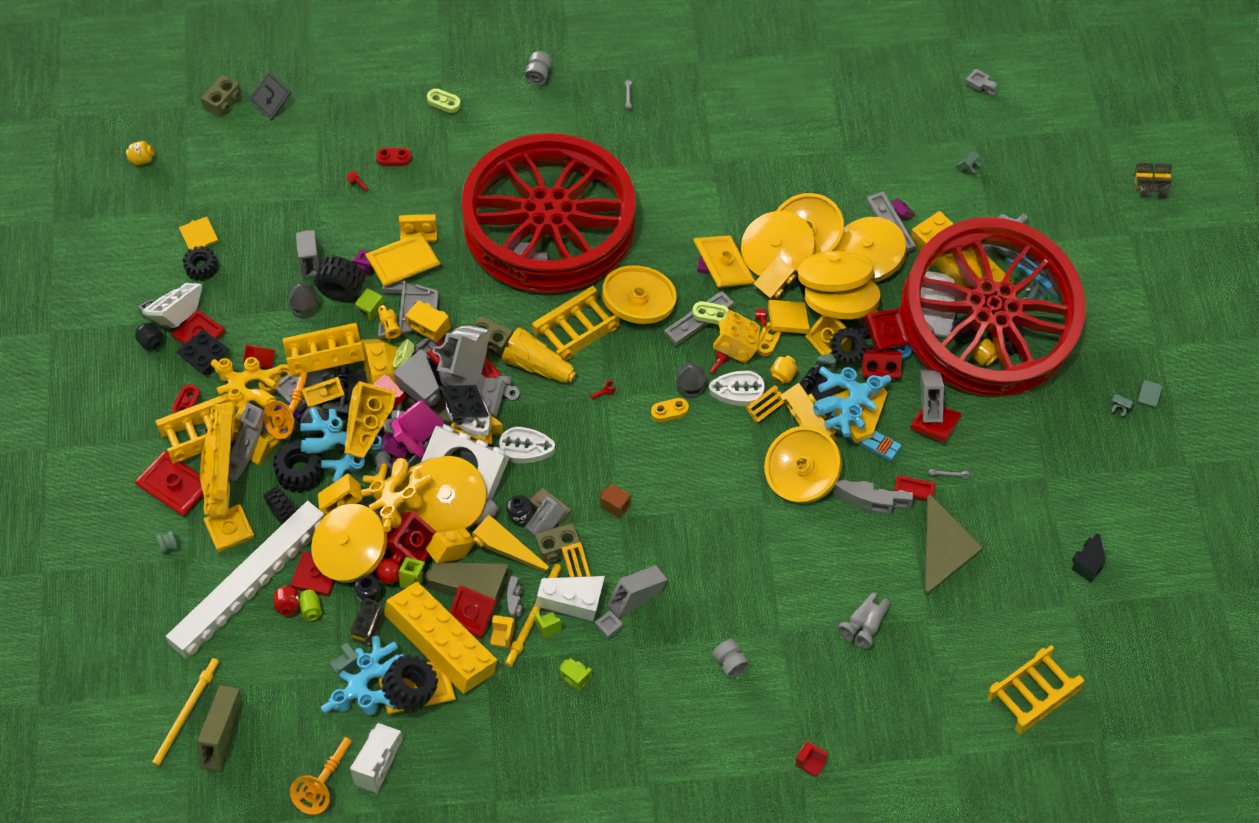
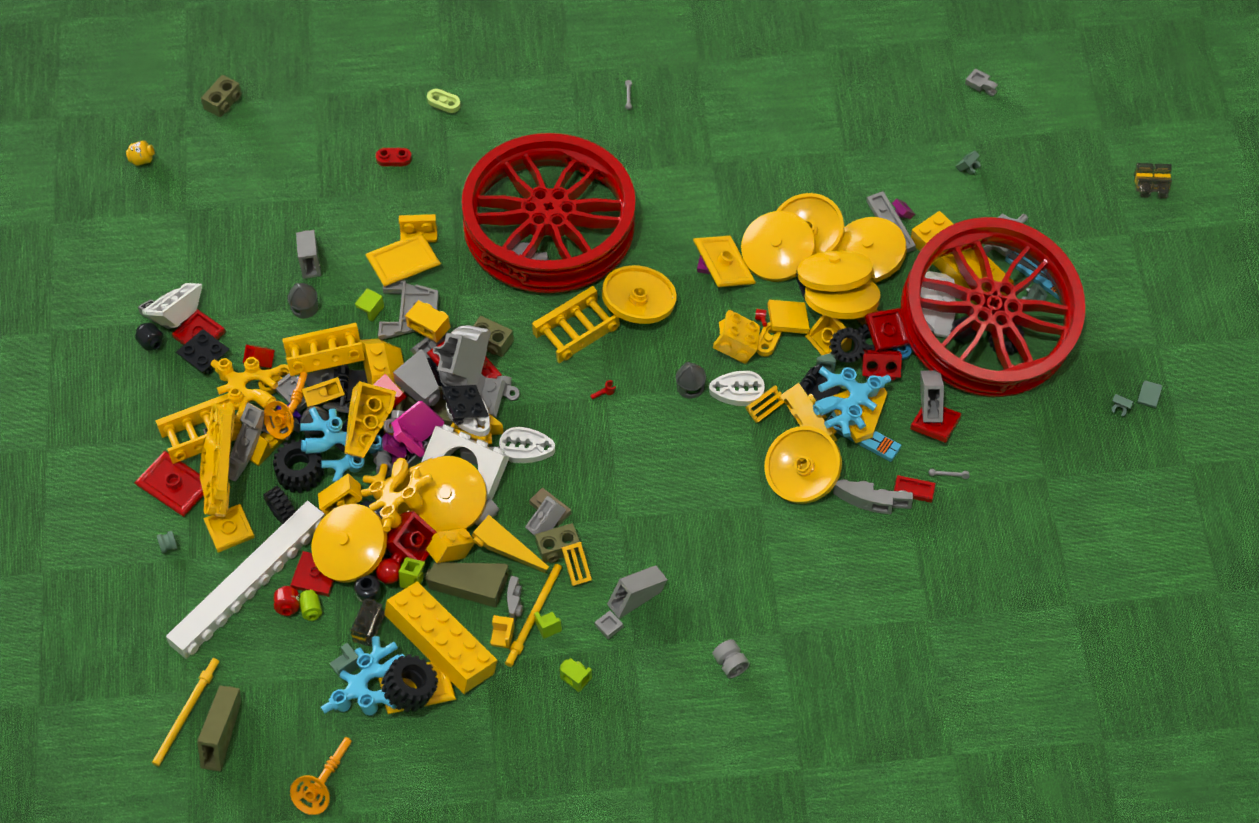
red plate [172,384,200,414] -> none
yellow piece [179,217,219,251] -> none
black tyre [183,246,218,281] -> none
dark grey piece [249,72,292,120] -> none
black tyre [314,256,365,302] -> none
red hand [347,171,369,191] -> none
white wedge [350,723,403,794] -> none
magenta bracket [352,249,373,275] -> none
yellow piece [378,305,402,339] -> none
yellowish green plate [393,339,415,369] -> none
red plate [449,585,497,638] -> none
yellow cone [502,327,576,383] -> none
black head [506,495,533,524] -> none
light grey wheel [524,52,552,85] -> none
white wedge [535,576,605,621] -> none
dark orange brick [600,483,631,518] -> none
yellow plate [651,398,689,423] -> none
light grey plate [664,291,734,346] -> none
yellowish green plate [693,302,729,325] -> none
red hand [709,351,728,374] -> none
yellow brick [754,256,796,300] -> none
yellow head [770,356,798,385] -> none
red panel [795,741,828,777] -> none
light grey piece [837,592,891,649] -> none
olive tile [925,495,983,595] -> none
yellow head [971,339,998,367] -> none
yellow fence [988,645,1085,735] -> none
black slope [1072,533,1106,583] -> none

